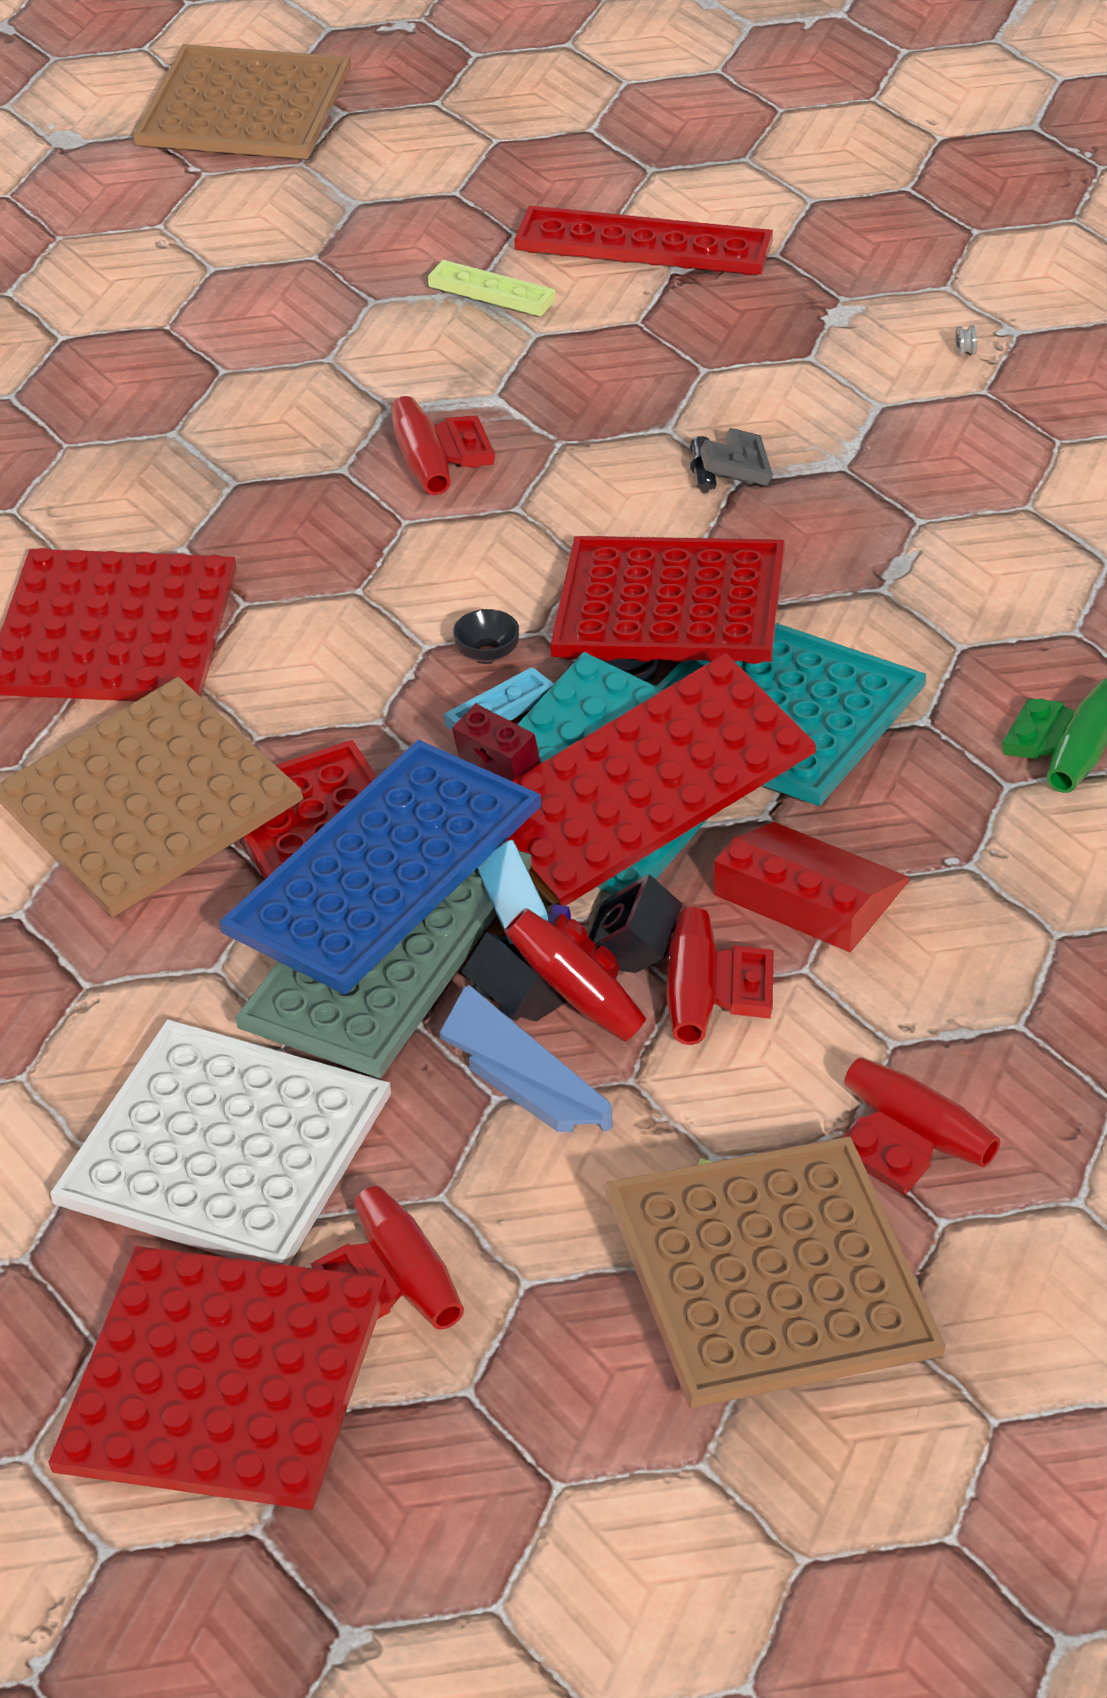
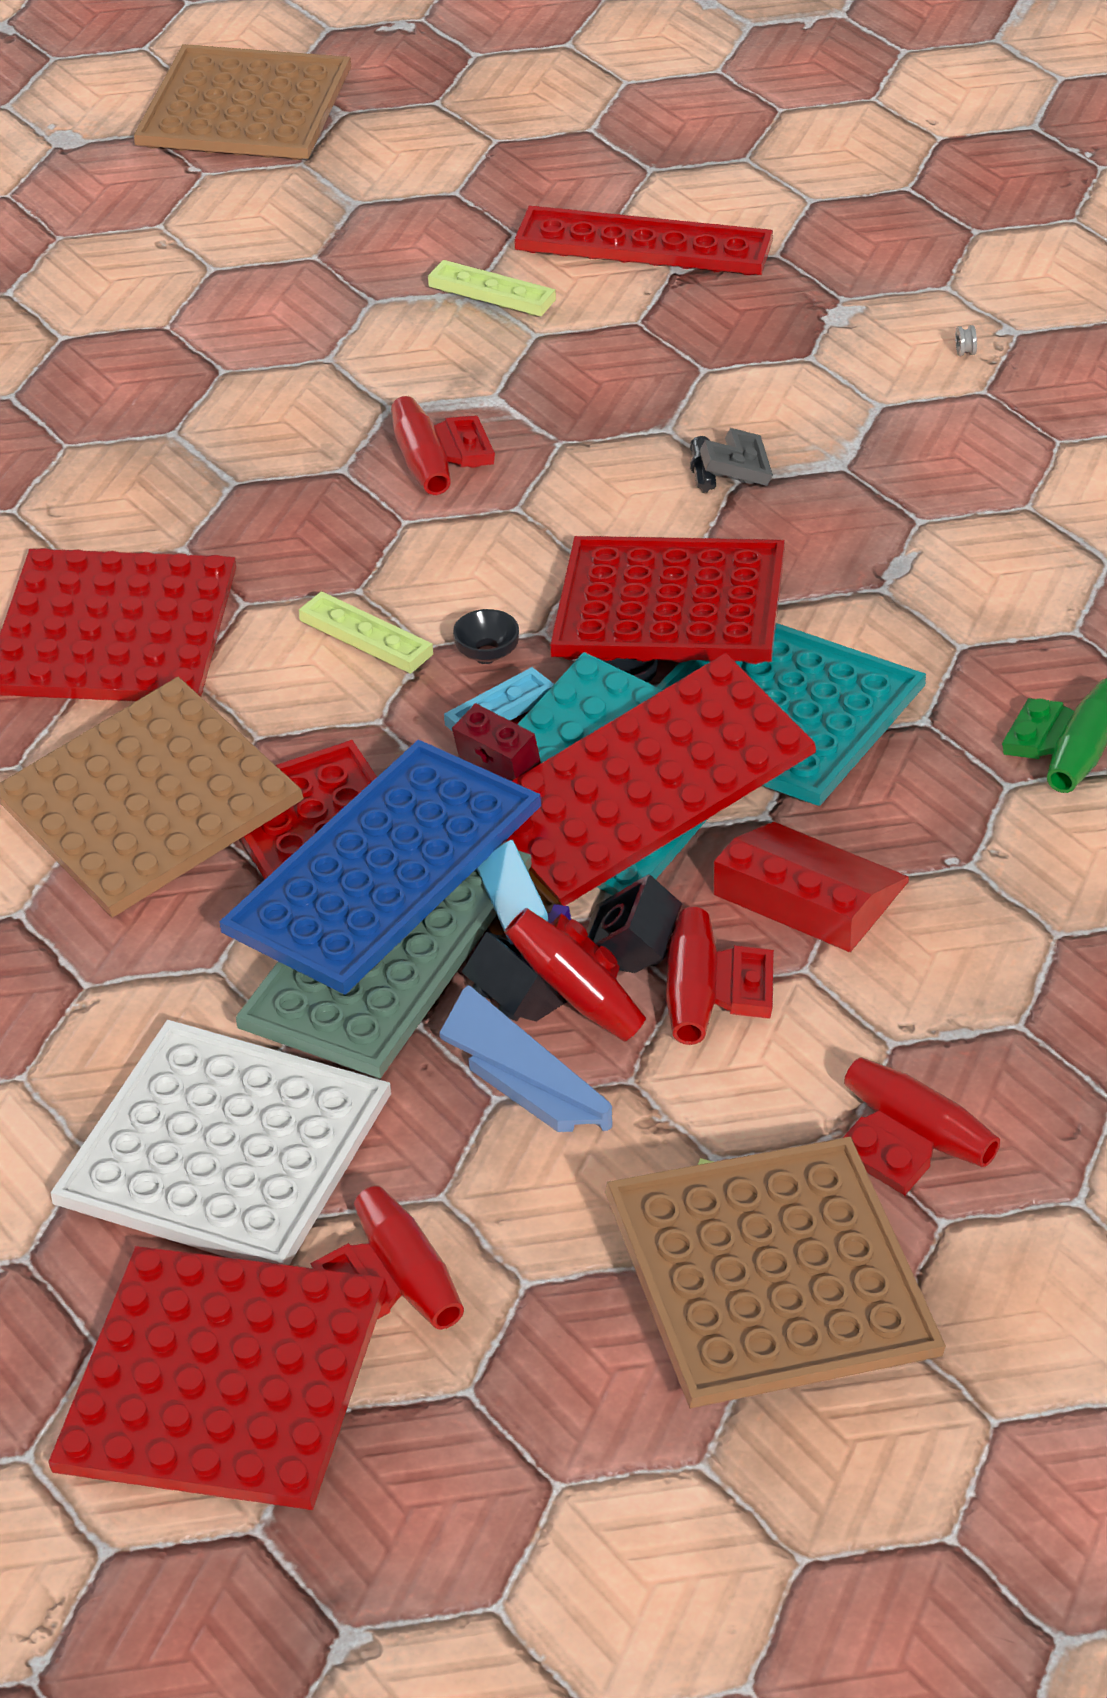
none -> yellowish green plate [299,591,433,674]

